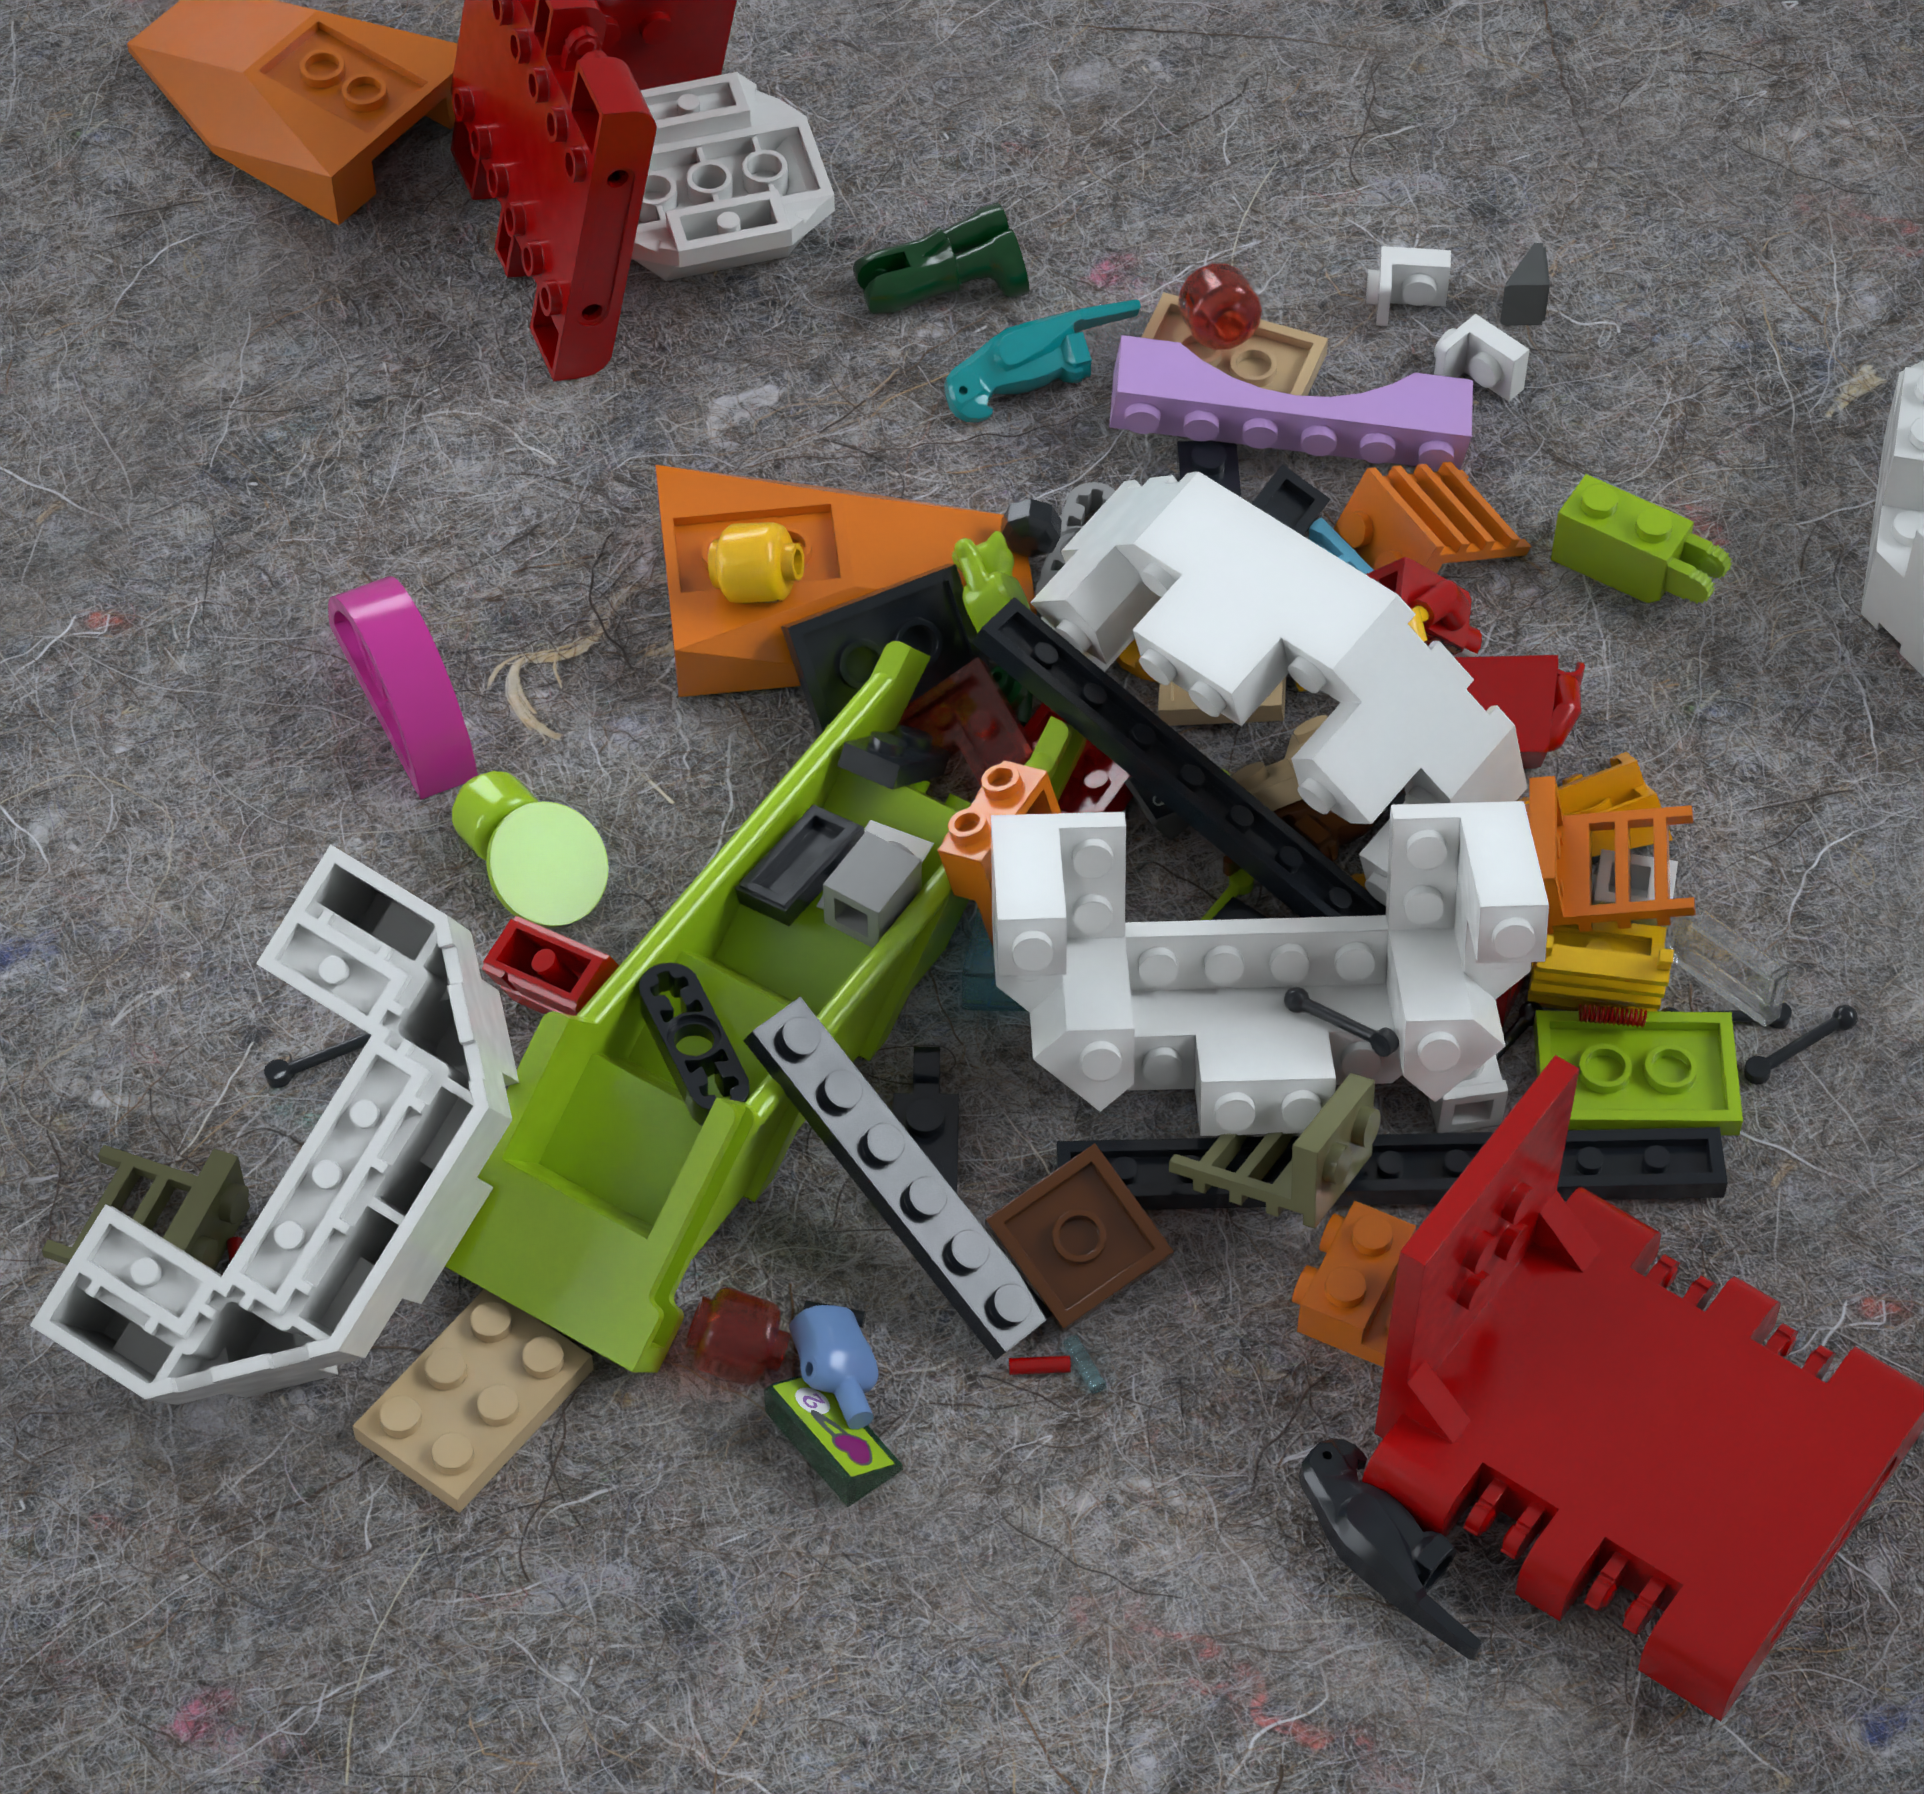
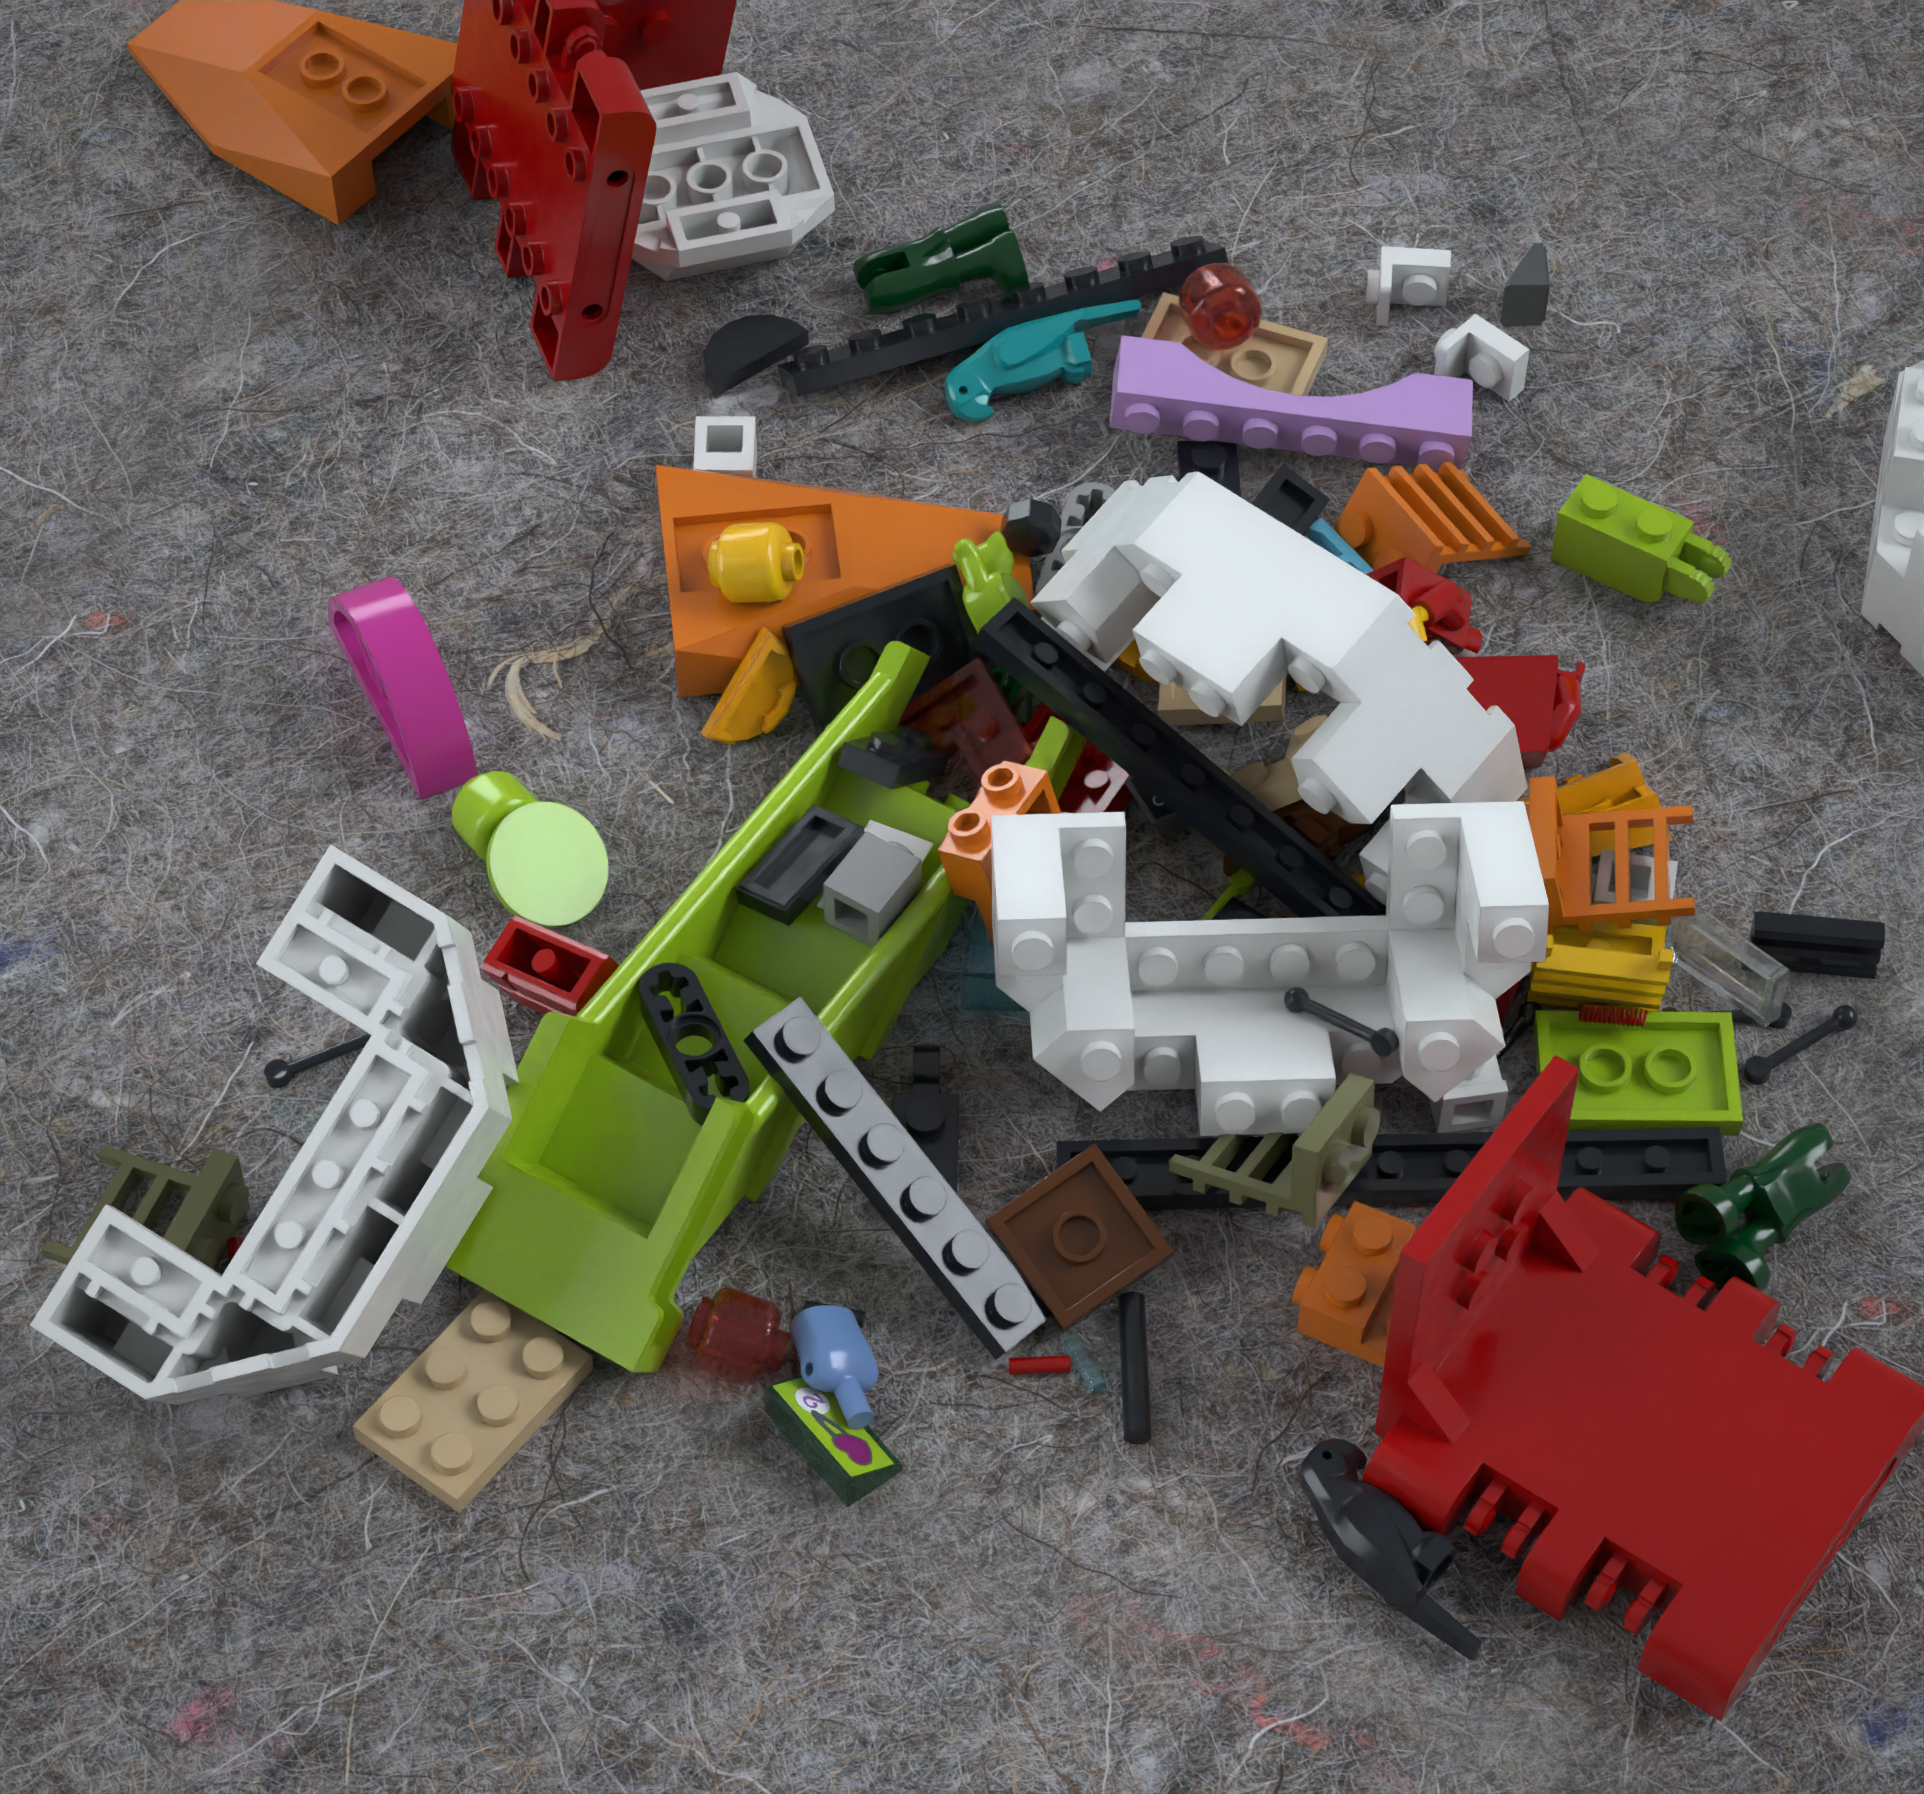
none -> white brick [693,416,757,478]
none -> light orange tile [701,626,796,744]
none -> black tile [704,314,809,397]
none -> black plate [777,236,1230,396]
none -> black piece [1118,1291,1151,1444]
none -> dark green piece [1675,1122,1852,1291]
none -> black tile [1746,911,1885,979]

